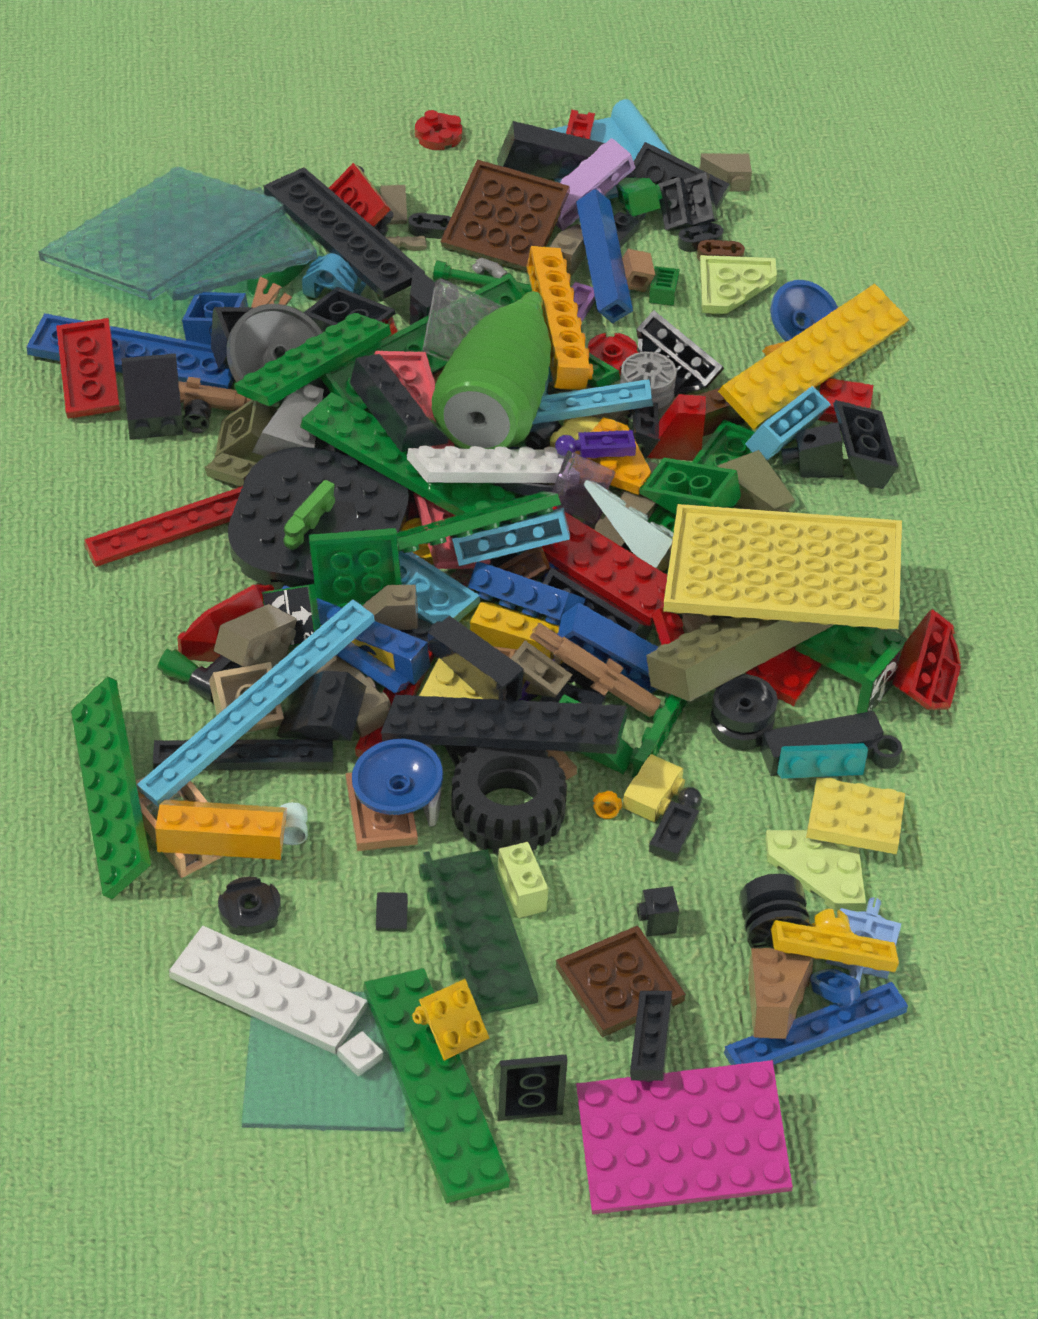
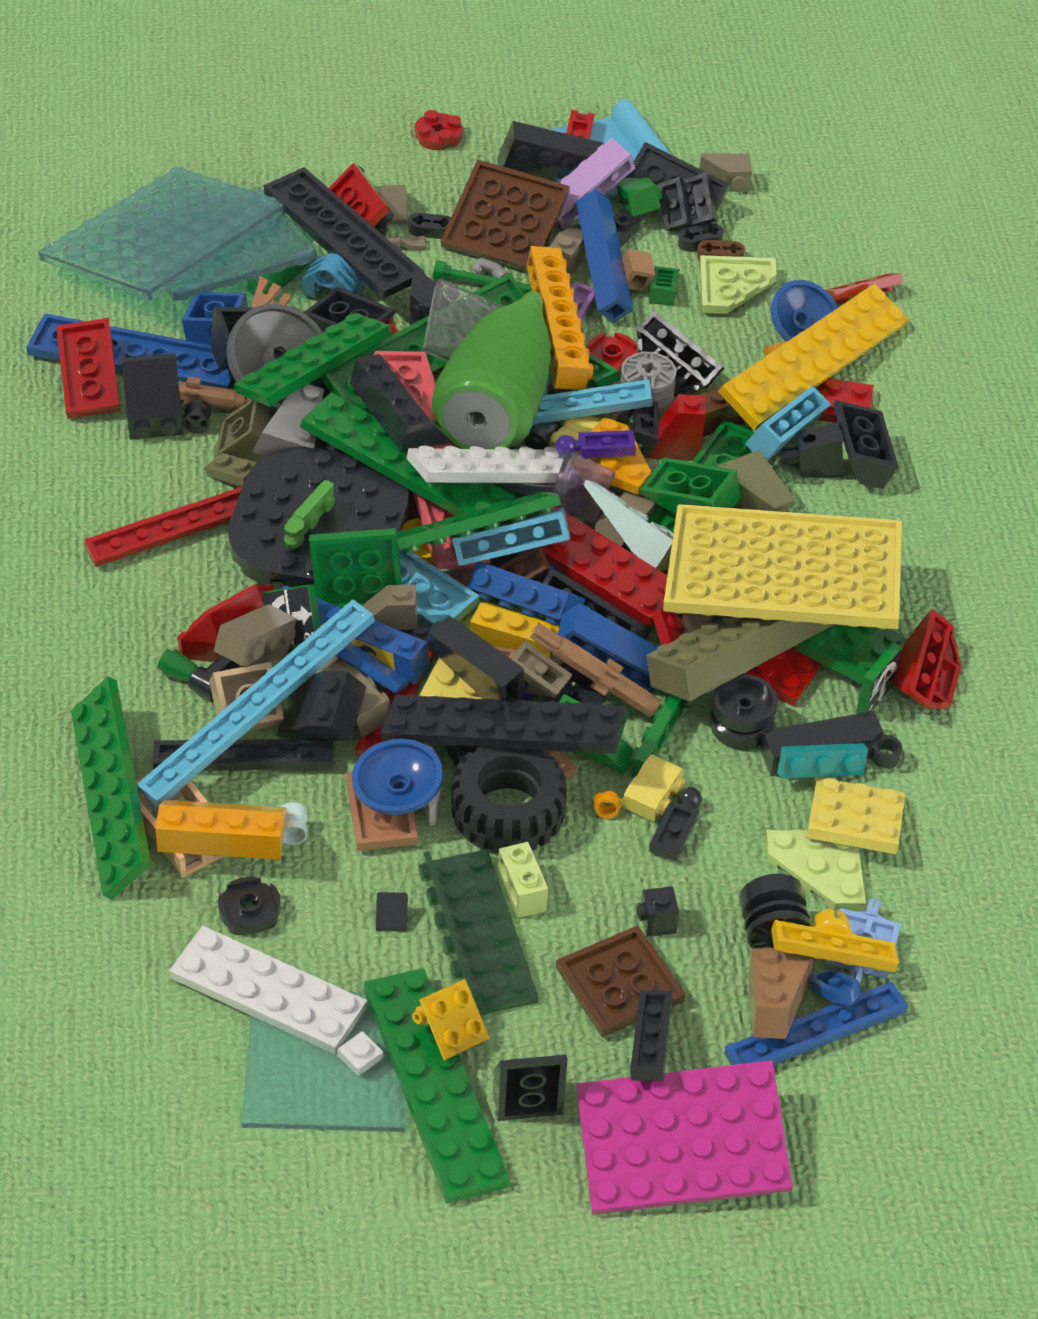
none -> plate [826,273,903,304]

